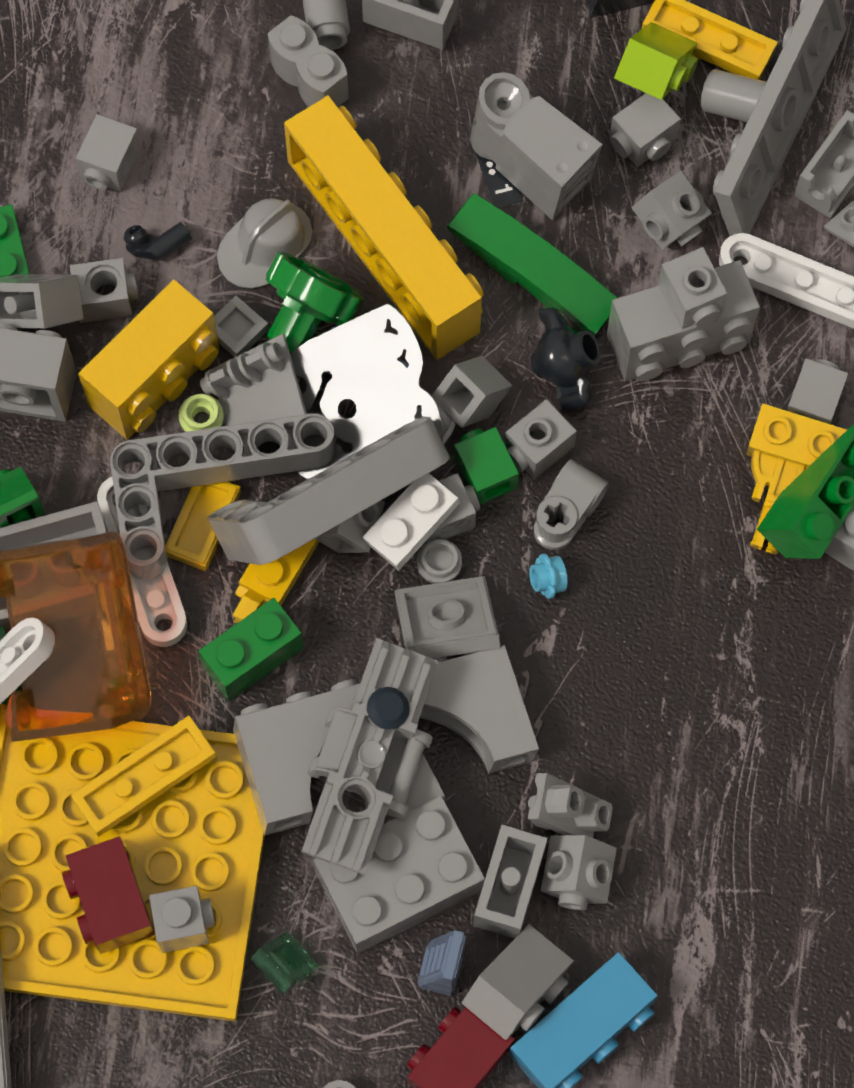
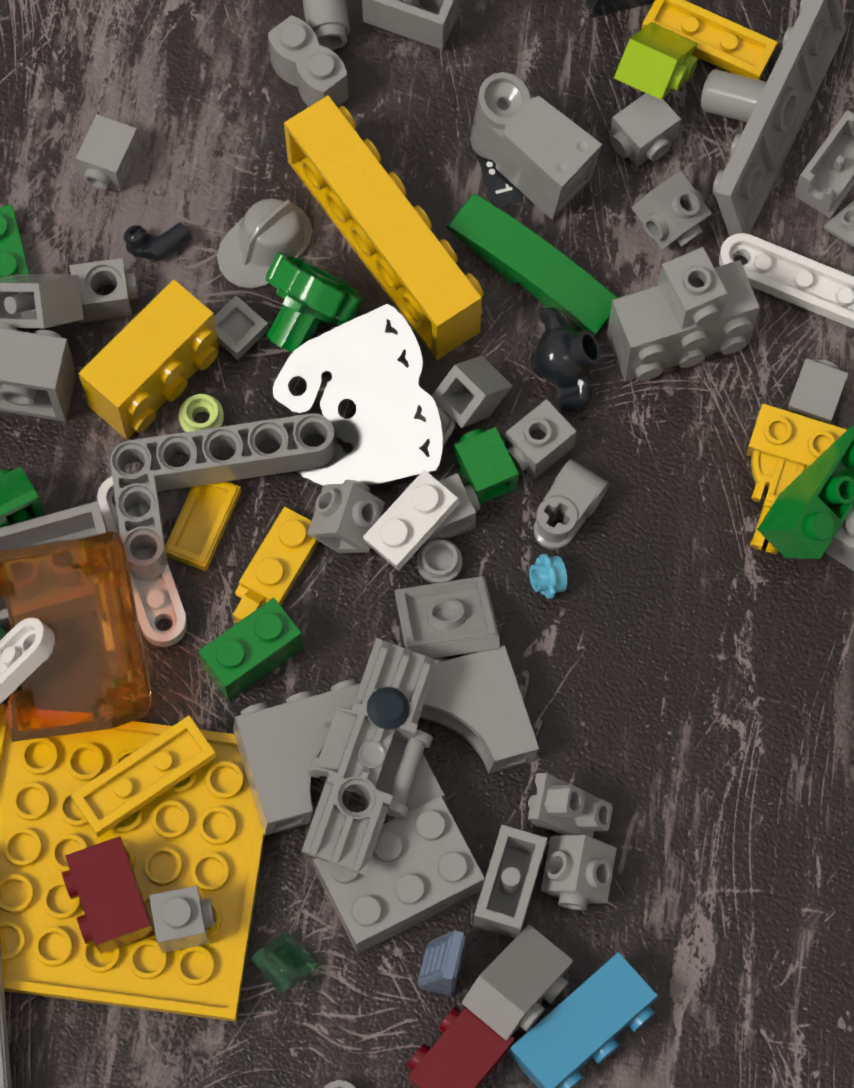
light grey hinge [200,334,307,451] -> none
light grey beam [207,416,450,565] -> none

